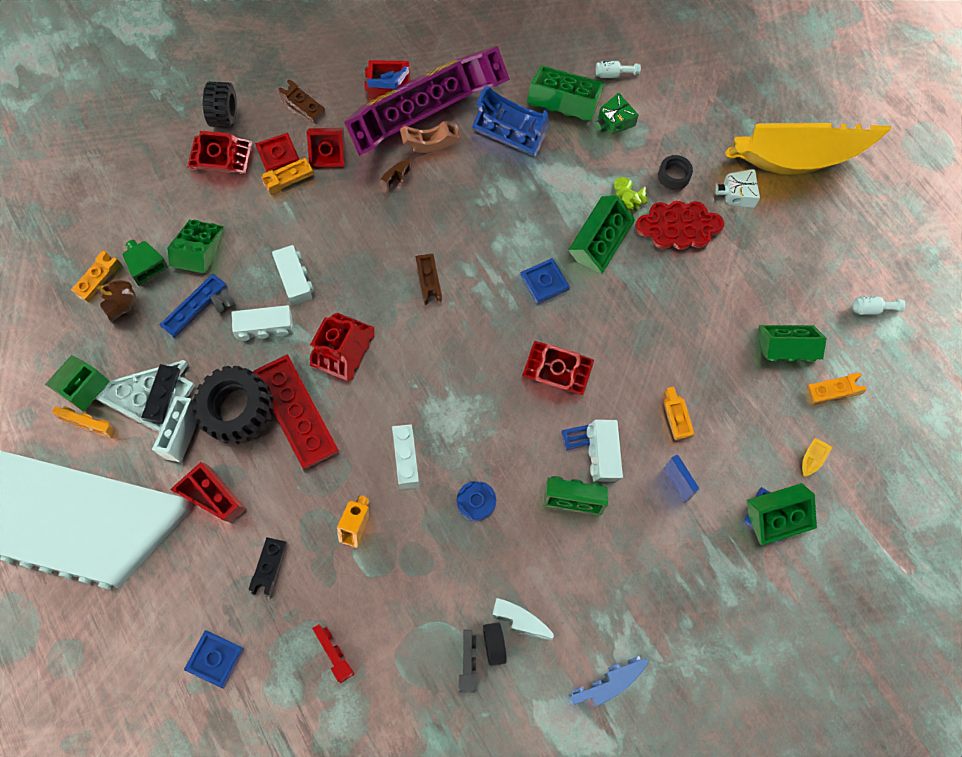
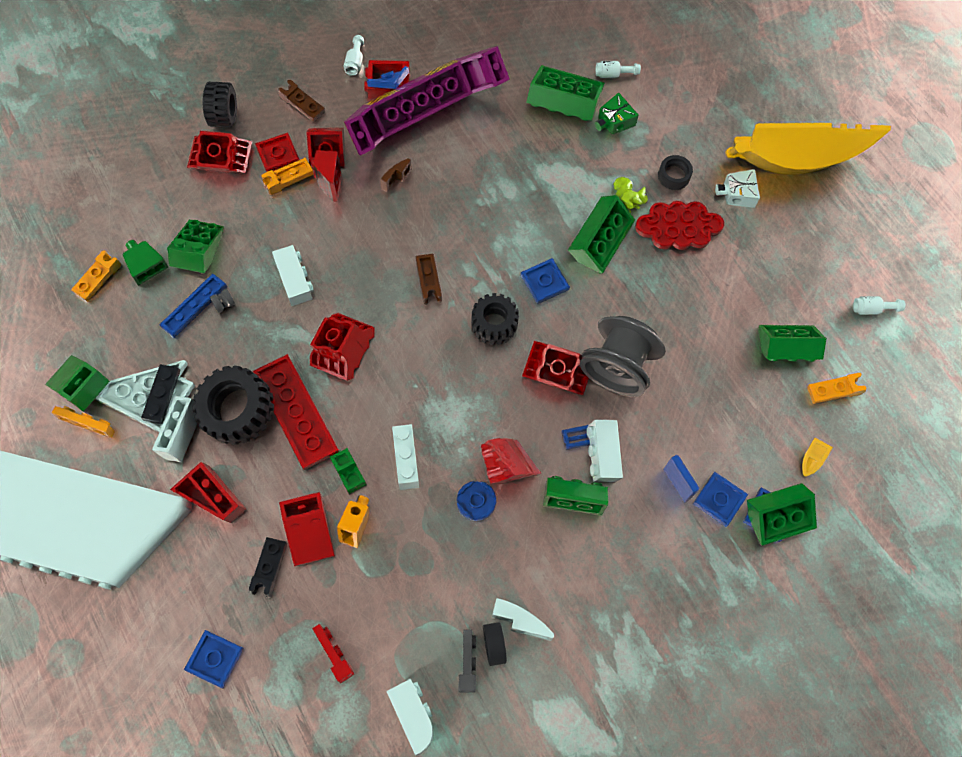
reddish brown helmet [96,280,136,322] -> none
light aqua brick [232,305,293,341] -> none
nougat arch [400,121,461,153] -> none
blue piece [472,86,550,157] -> none
medium blue slope [568,656,648,707] -> none
light orange hinge [663,386,695,440] -> none
none -> red slope [279,492,335,567]
none -> red slope [311,150,341,202]
none -> green slope [330,448,367,494]
none -> light aqua piece [343,35,364,76]
none -> light aqua brick [386,679,433,756]
none -> black tyre [471,293,519,345]
none -> red slope [481,438,541,484]
none -> dark grey wheel [580,316,666,397]
none -> blue tile [693,472,748,527]

